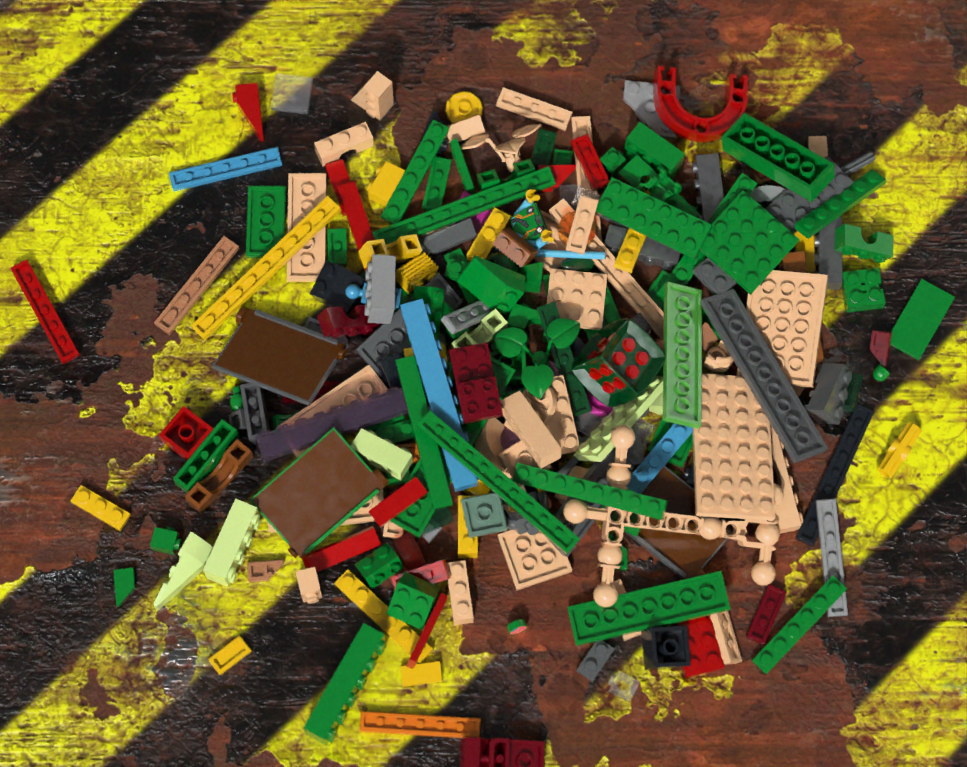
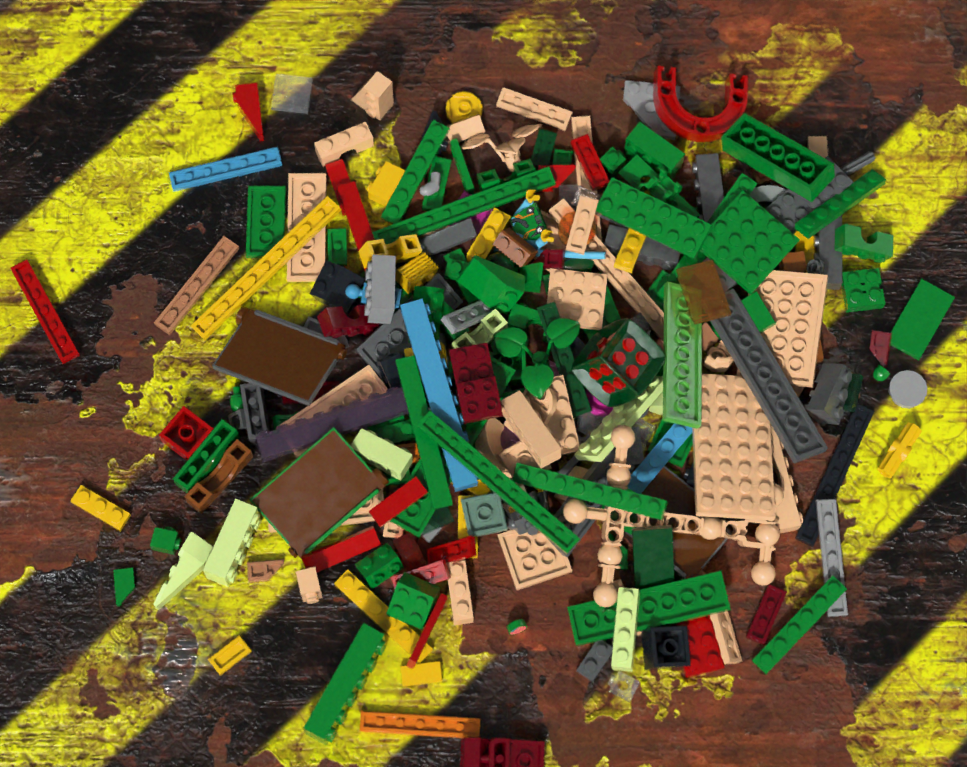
none -> light grey arm [420,172,440,196]
none -> red tile [427,536,477,565]
none -> dark red tile [529,249,565,269]
none -> yellowish green brick [611,587,640,672]
none -> dark green tile [632,525,674,590]
none -> clear orange piece [676,260,731,325]
none -> green tile [741,291,776,333]
none -> dark grey plate [806,259,825,274]
none -> light grey tile [888,370,927,409]

